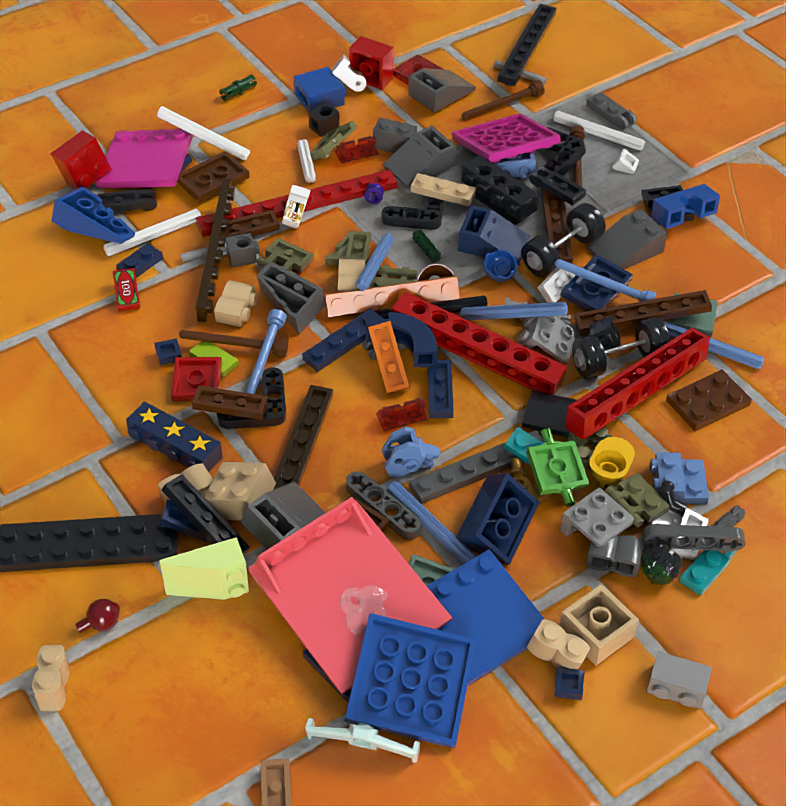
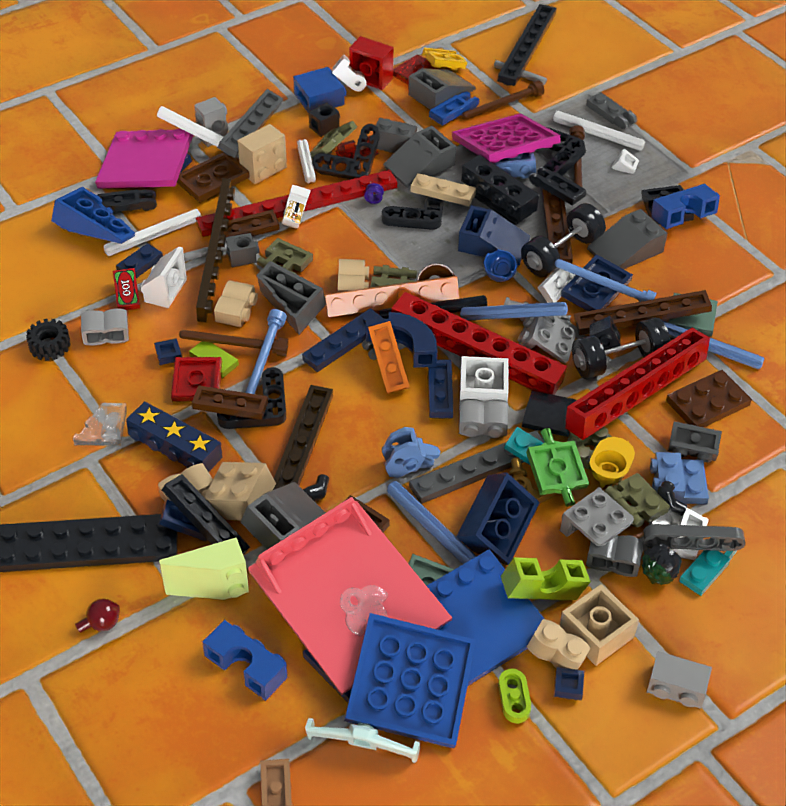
tan brick [32,645,70,711] -> none
red brick [50,130,112,190] -> none
dark green pin [219,74,257,101] -> none
olive wing [325,231,371,266] -> none
dark grey beam [346,471,421,540] -> none
medium blue axle [356,233,395,291] -> none
clear red hinge [376,398,428,431] -> none
dark green axle [412,229,441,262] -> none
dark grey axle [708,505,746,538] -> none
none -> black tyre [26,319,71,361]
none -> clear wing [73,403,127,446]
none -> light grey brick [81,309,129,346]
none -> white slope [141,247,187,308]
none -> light grey brick [194,97,229,147]
none -> blue arch [202,620,287,701]
none -> dark grey plate [217,89,284,158]
none -> tan brick [238,124,287,184]
none -> black arm [303,474,329,502]
none -> black beam [312,124,380,179]
none -> yellow plate [422,47,467,70]
none -> blue hinge [429,91,480,126]
none -> white brick [459,356,508,410]
none -> light grey brick [459,399,508,438]
none -> lime plate [498,669,531,723]
none -> lime arch [501,557,590,600]
none -> dark grey bracket [668,421,722,462]

